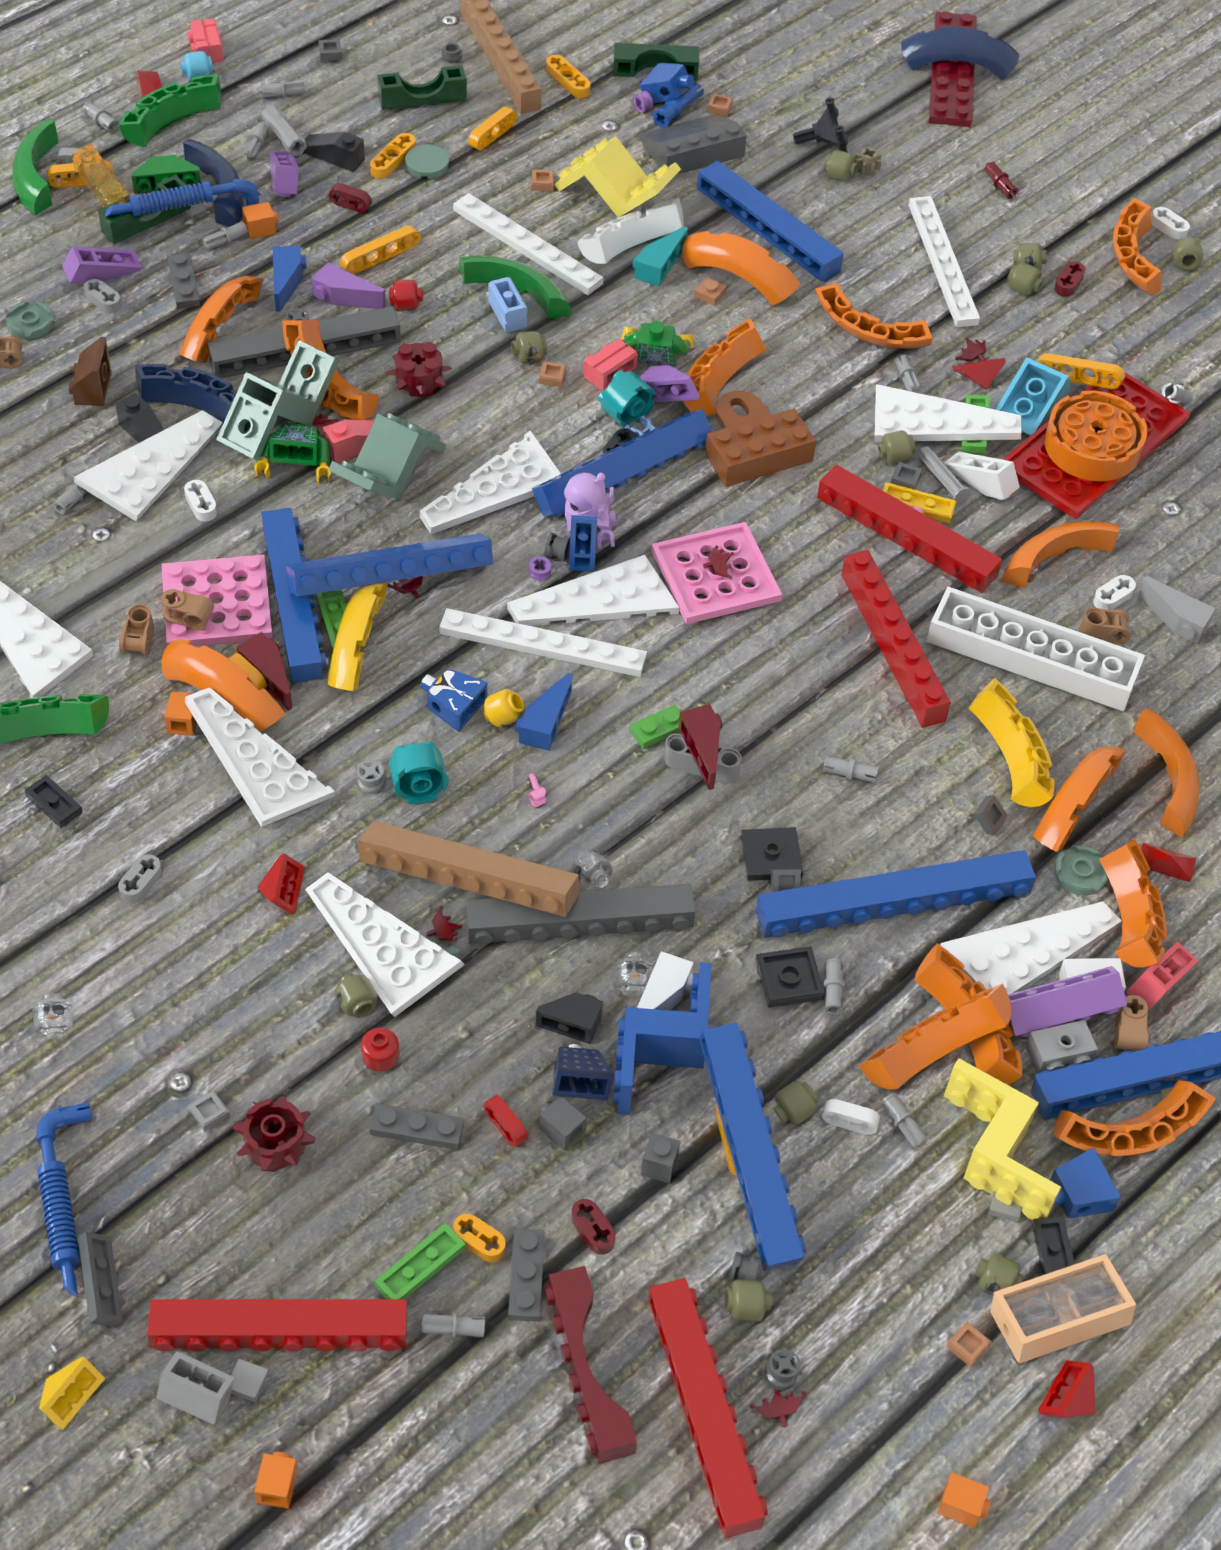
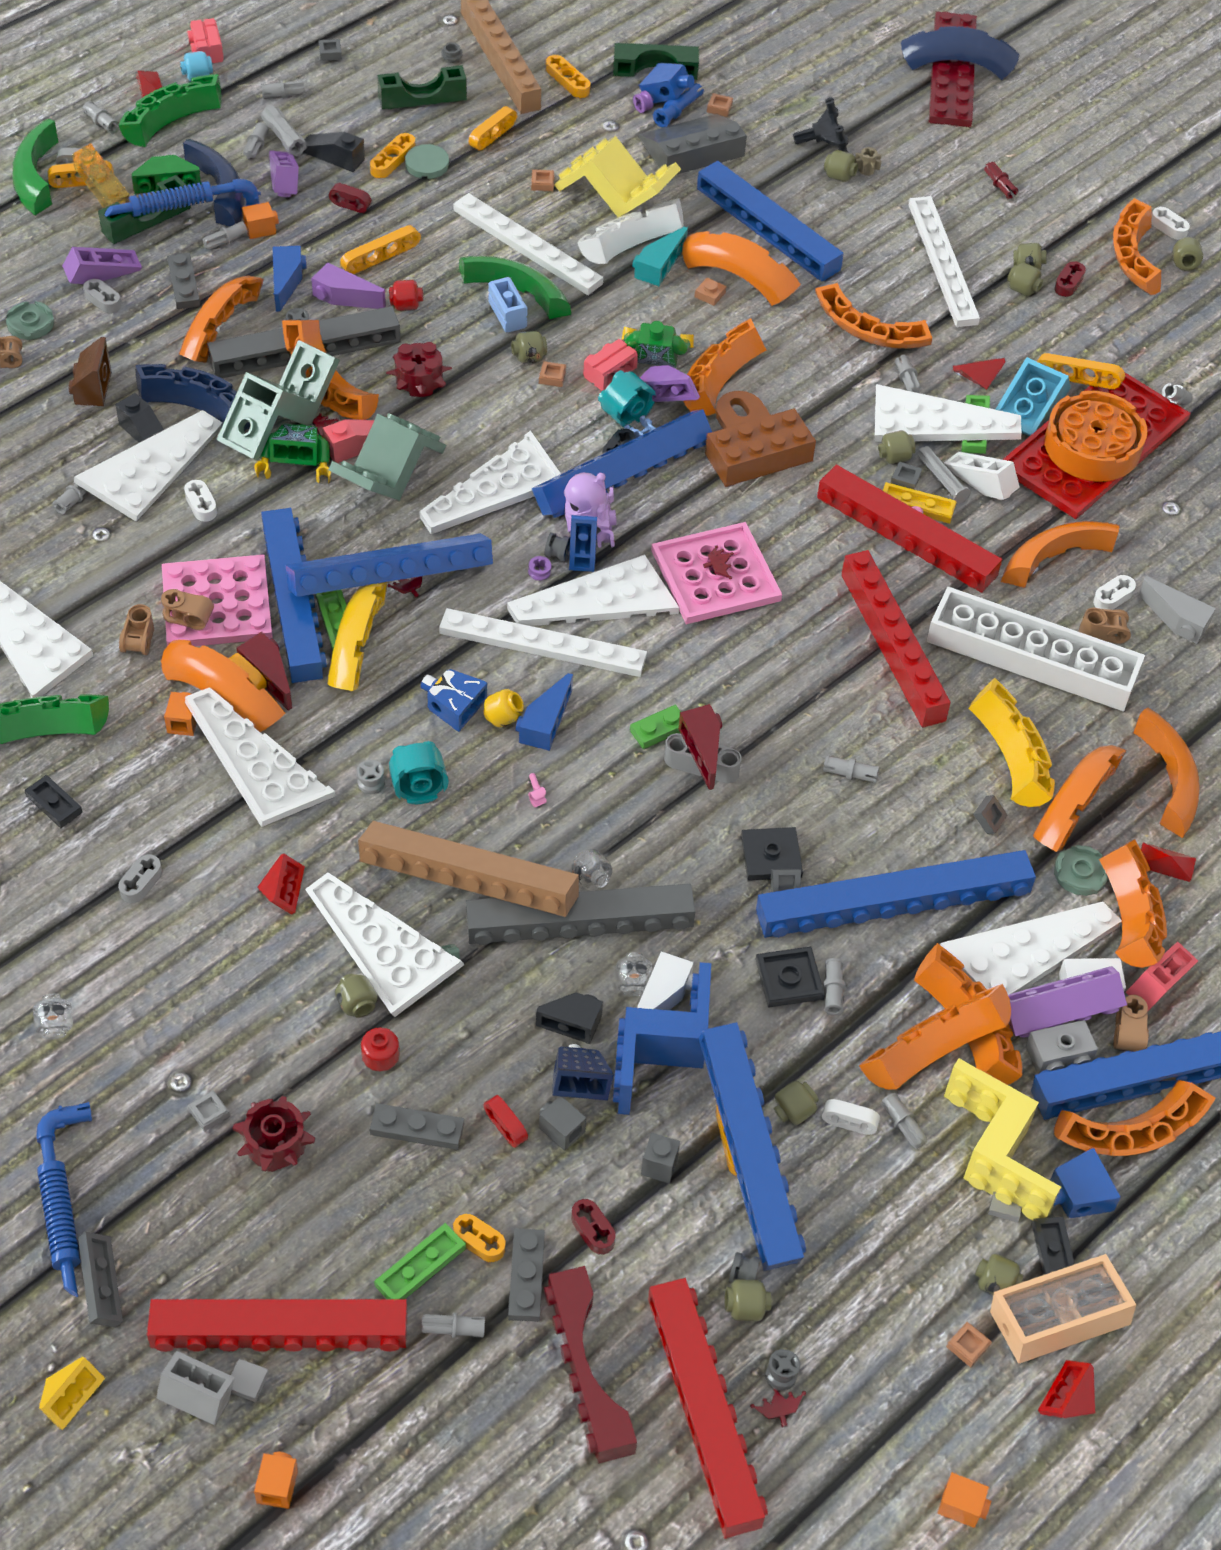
dark red piece [426,906,462,942] -> none
dark red piece [955,337,986,362] -> none

